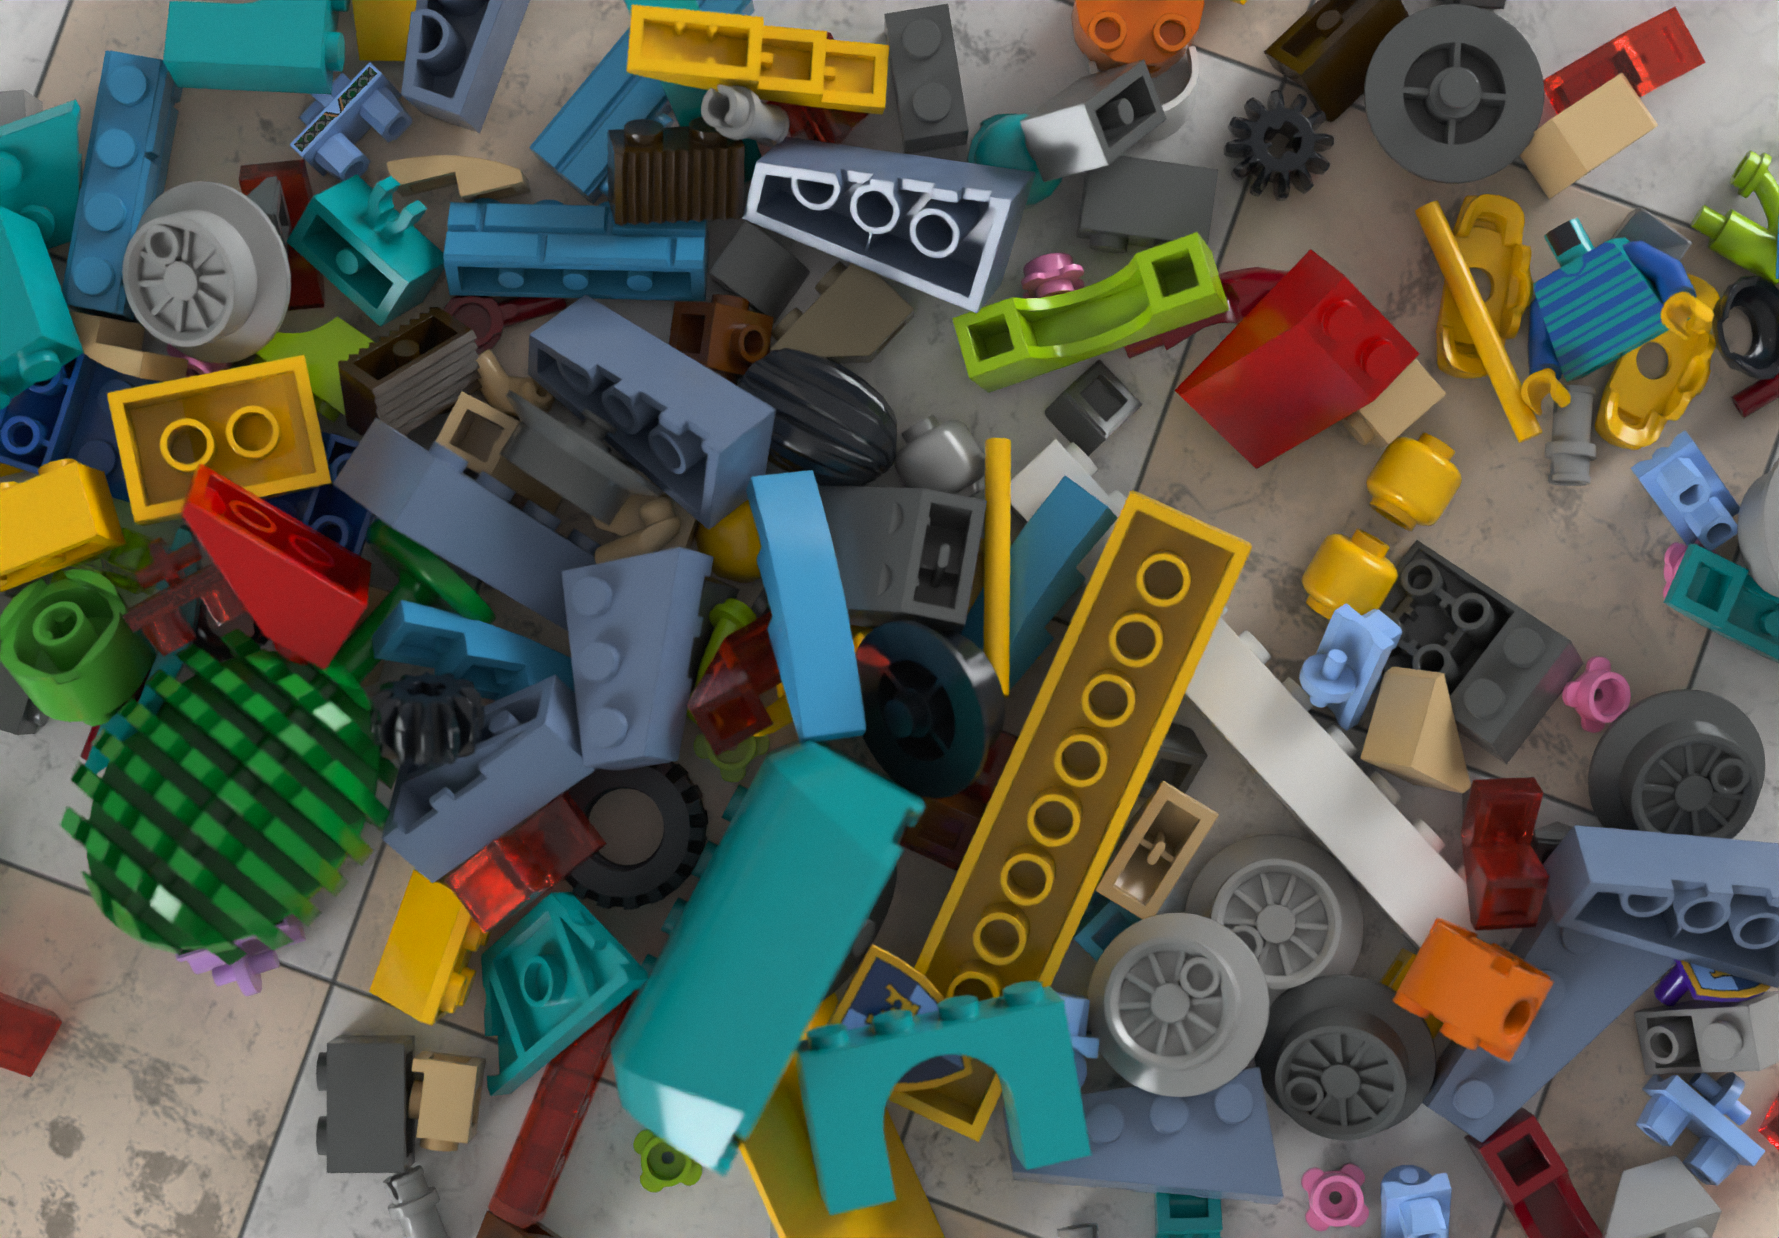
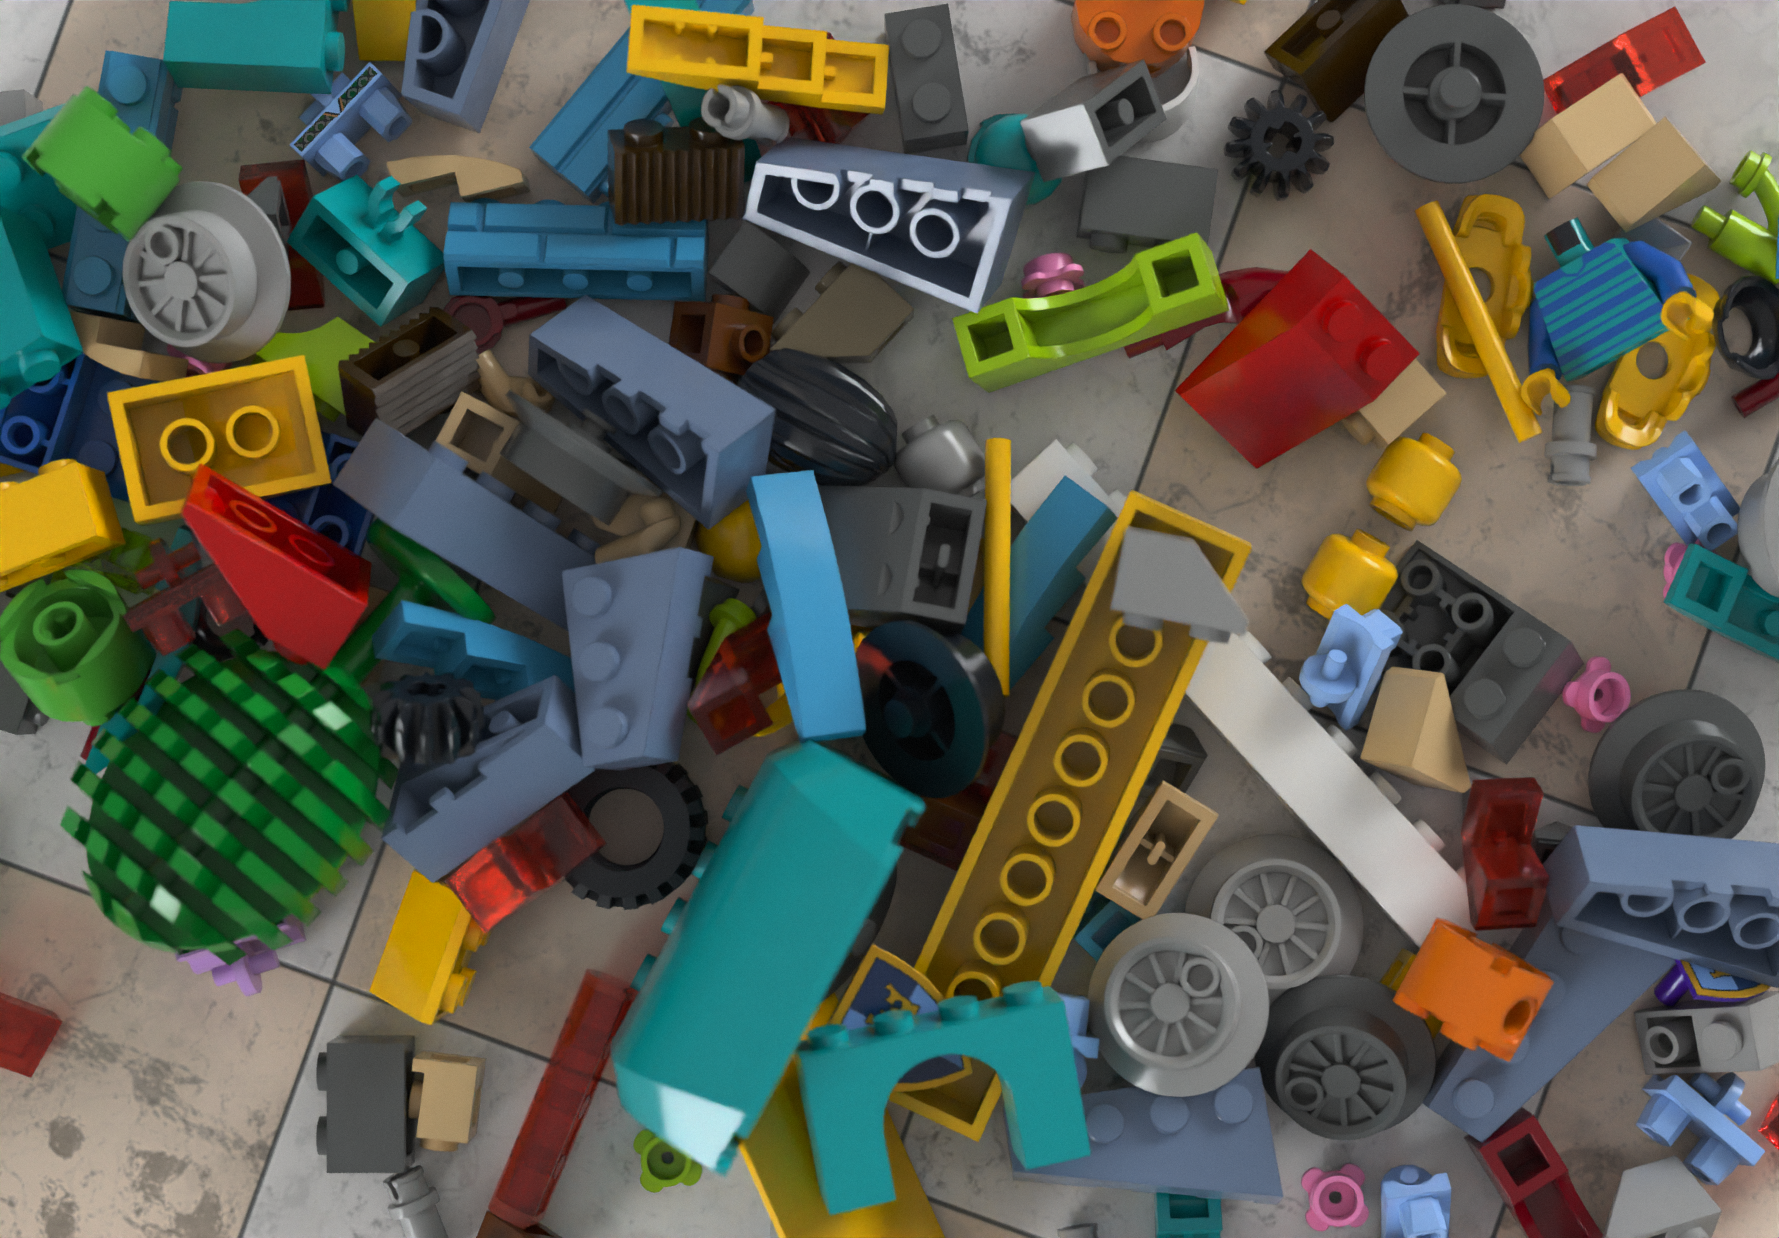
teal wing [481,892,649,1096] -> none
lime plate [693,707,770,783] -> none
dark grey slope [1044,359,1143,456] -> none
none -> bright green brick [22,86,183,242]
none -> light grey slope [1111,526,1248,644]
none -> tan slope [1587,117,1721,233]

